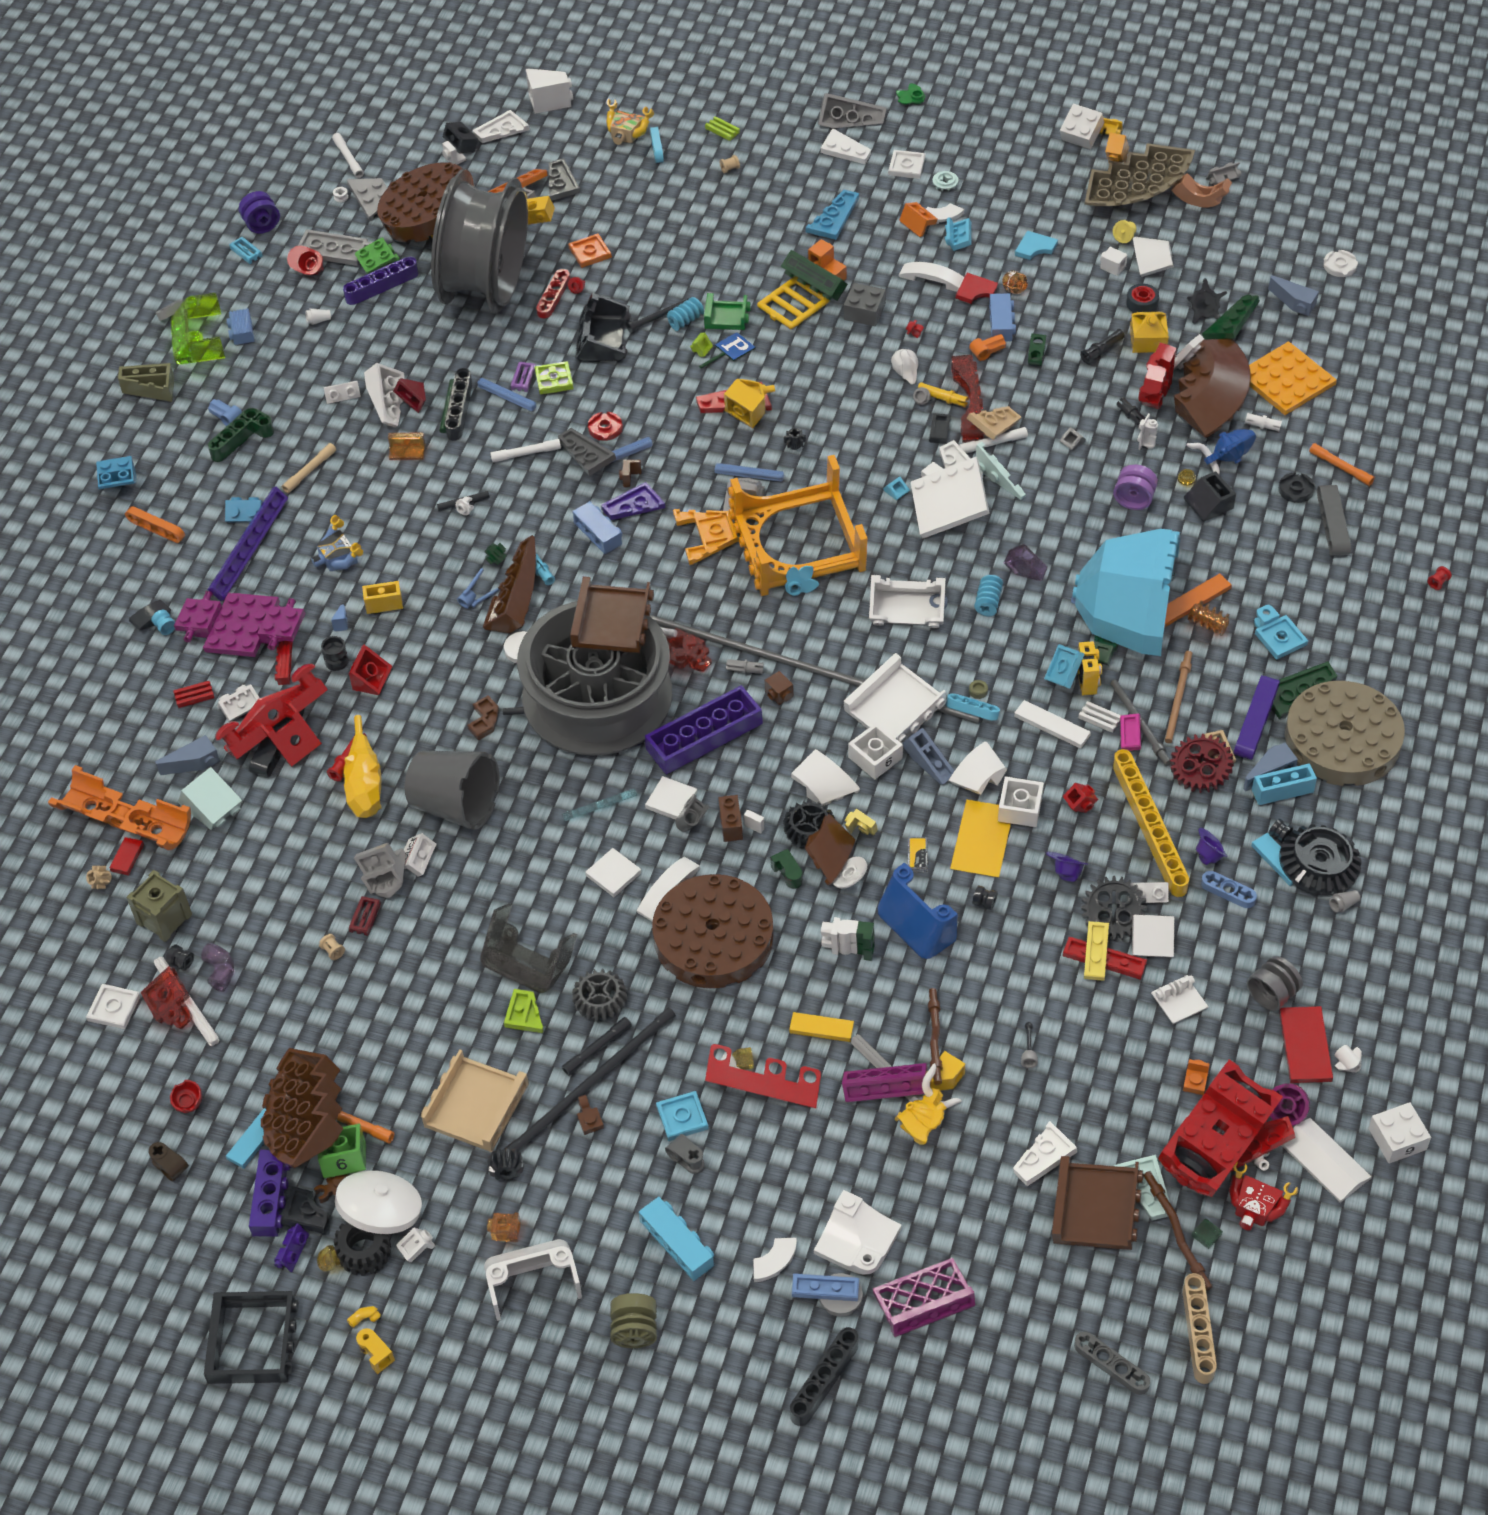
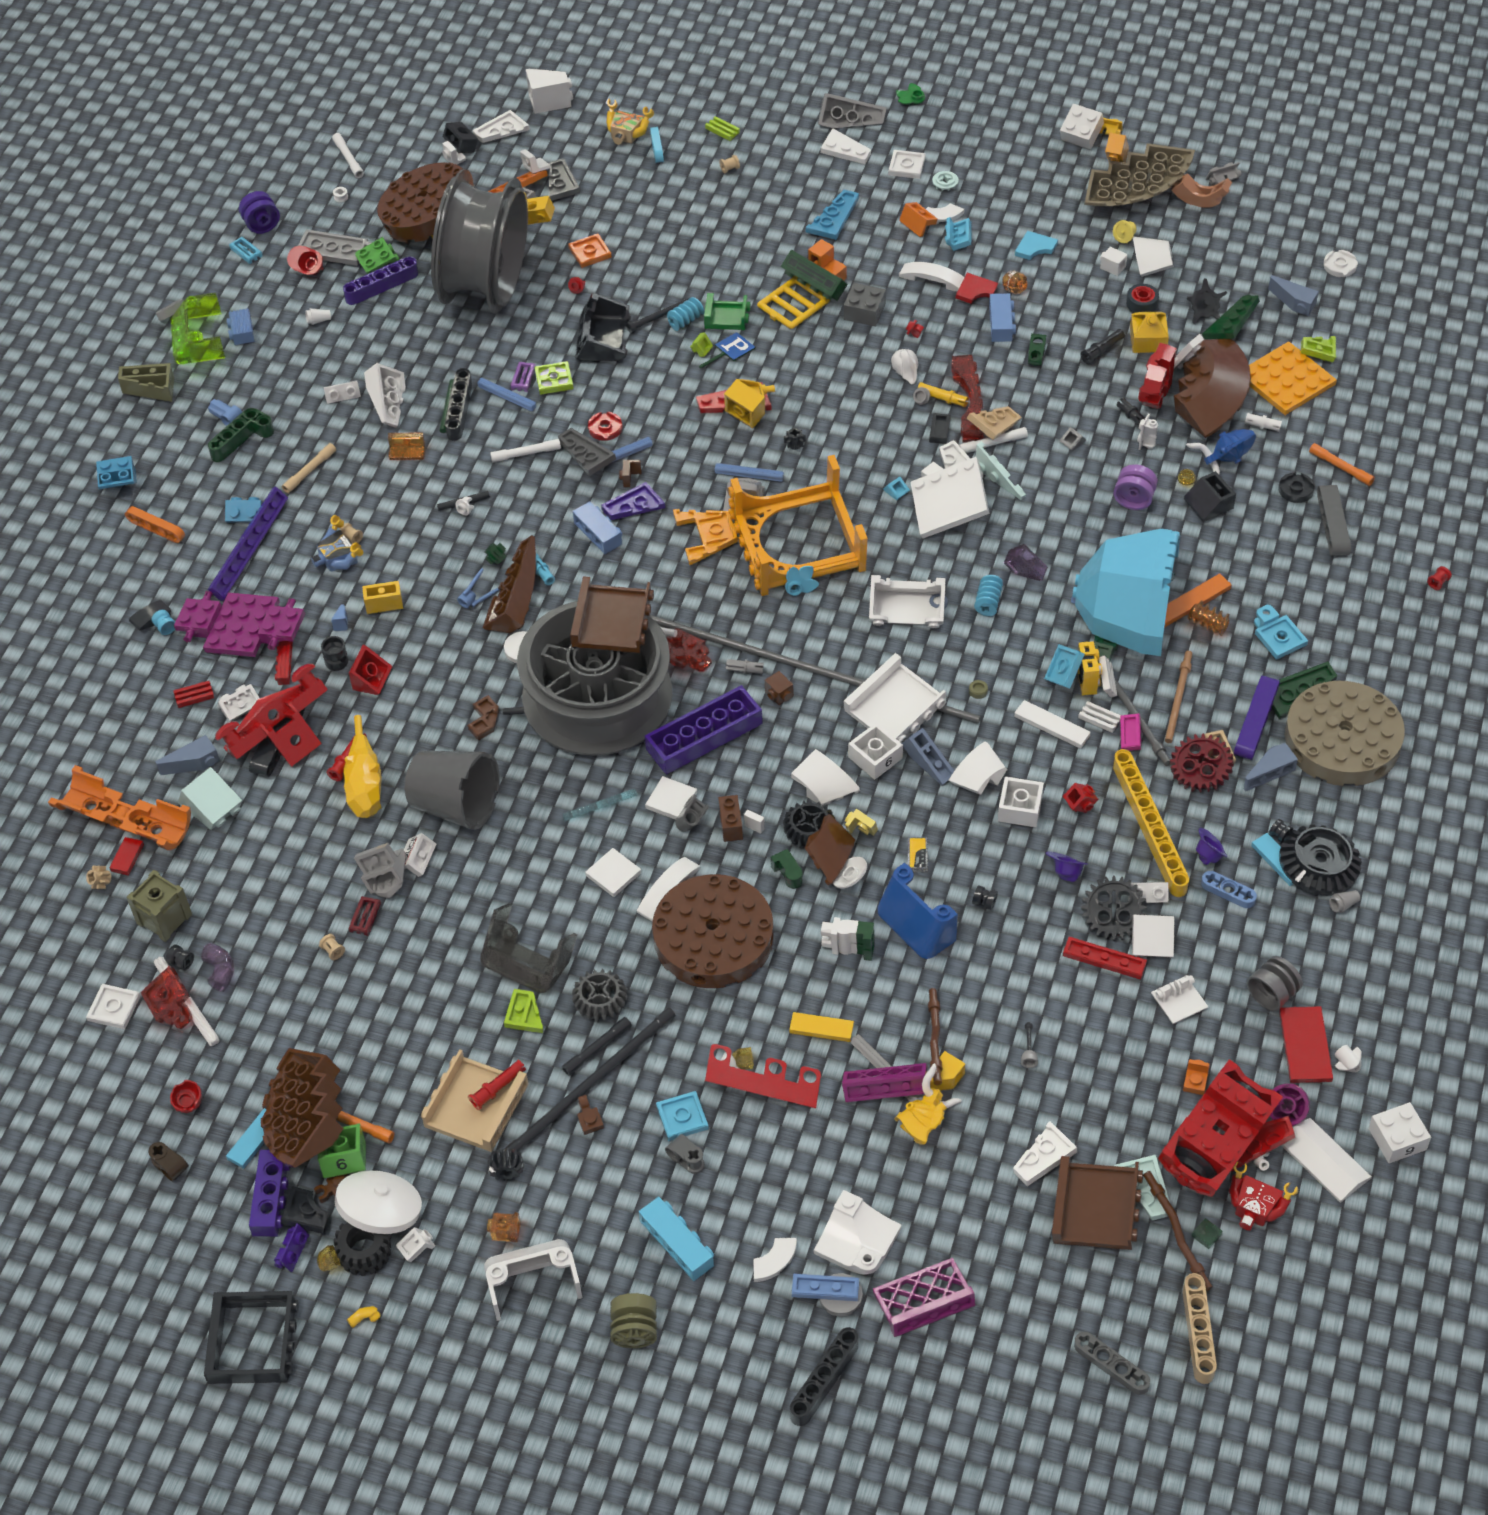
light grey wing [347,178,387,221] -> none
yellow leg [356,1328,395,1374] -> none
dark red slope [393,378,426,413] -> none
red beam [536,269,570,319] -> none
medium azure beam [946,694,1000,720] -> none
yellow sticker [950,799,1011,877] -> none
orange piece [969,334,1006,361] -> none
light yellow tile [1084,921,1109,981] -> none
medium azure brick [1252,763,1317,805] -> none
none -> tan bush [340,523,363,544]
none -> red pin [468,1060,526,1110]
none -> white panel [520,149,551,173]
none -> white tile [1099,656,1117,698]
none -> lime wing [1301,336,1336,362]

